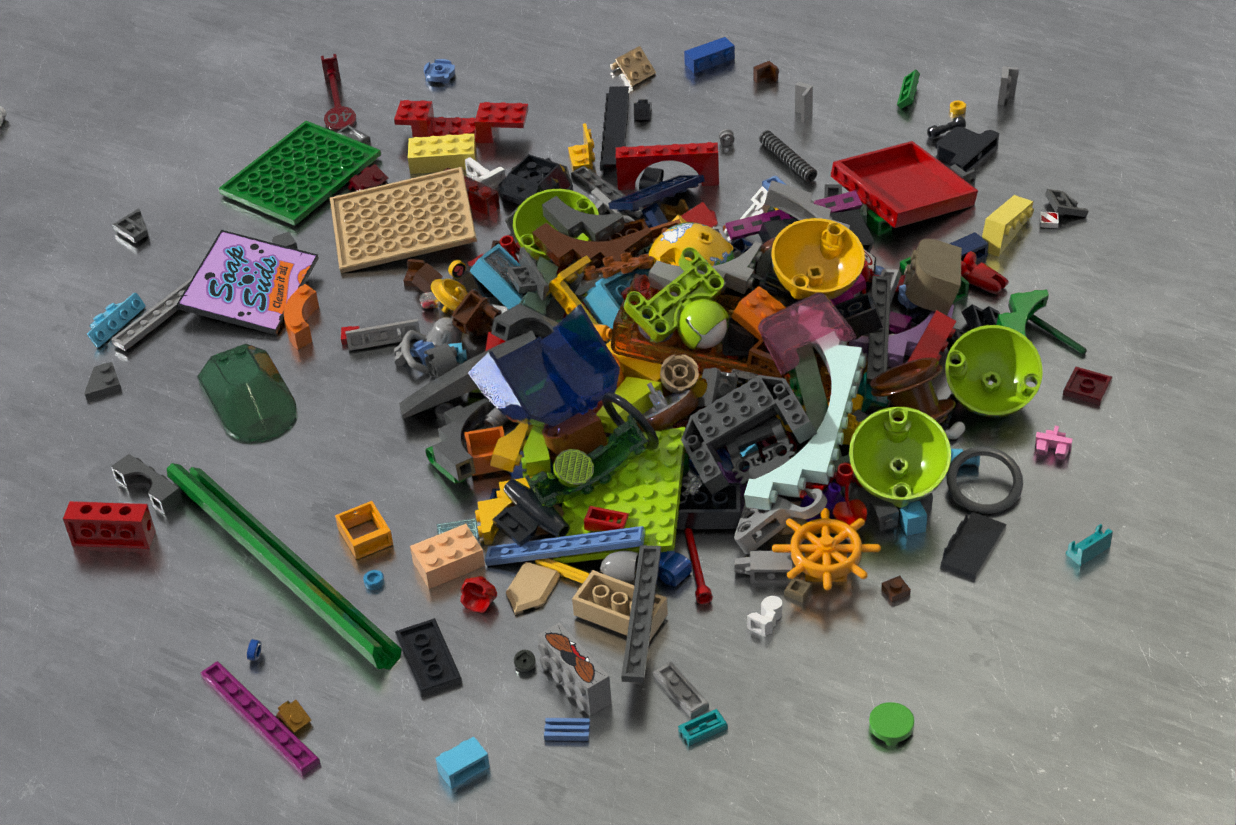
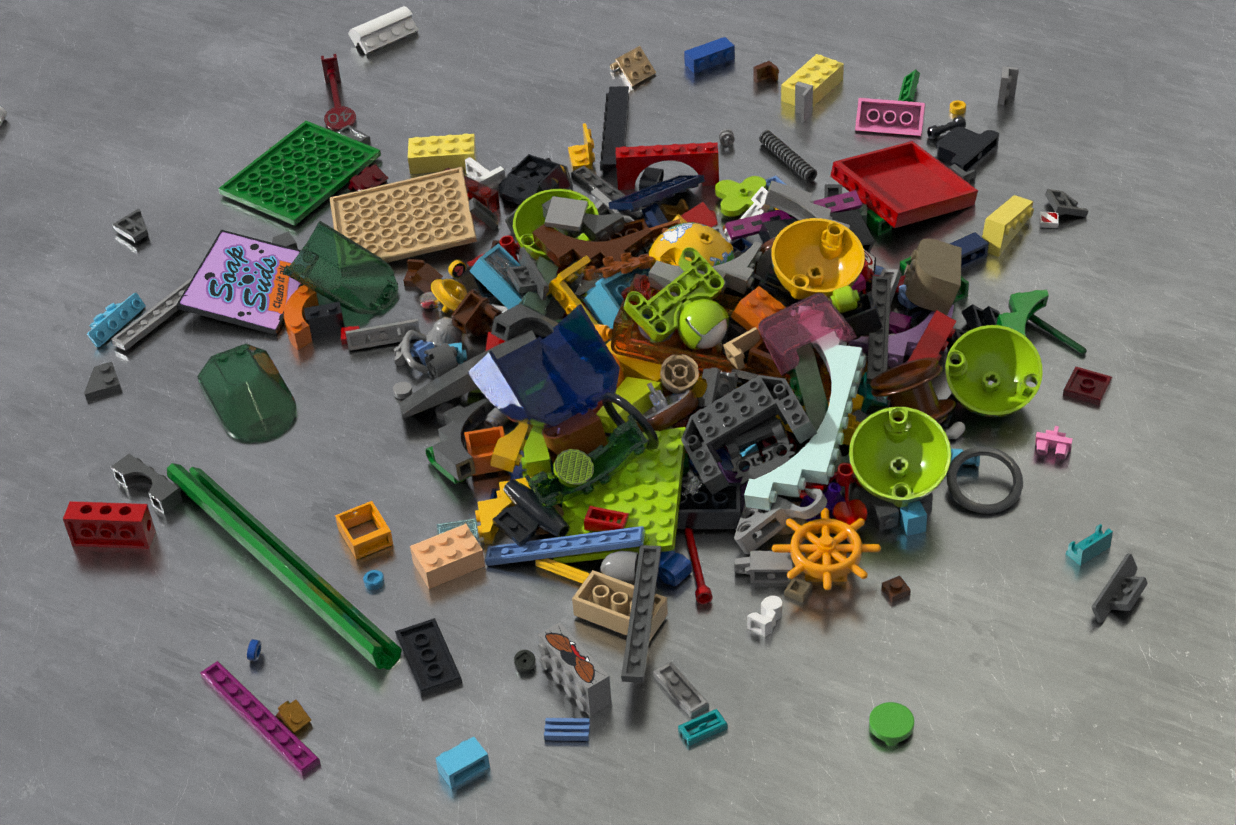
red bracket [394,100,529,143] -> none
medium blue plate [424,59,455,83] -> none
red hair [460,576,497,613] -> none
tan tile [506,562,561,615] -> none
black bracket [634,99,652,120] -> none
black piece [940,512,1007,580] -> none
red piece [961,251,1009,294] -> none
none -> clear green windscreen [283,221,398,314]
none -> black brick [304,301,345,336]
none -> white brick [348,6,419,55]
none -> light grey tile [393,382,412,399]
none -> dark grey tile [469,198,498,230]
none -> light grey tile [545,196,588,231]
none -> lime plant [715,176,766,217]
none -> tan bracket [723,327,761,370]
none -> light yellow brick [781,54,844,106]
none -> lime head [830,285,860,313]
none -> bright pink slope [855,98,926,136]
none -> dark grey bracket [1092,553,1148,623]

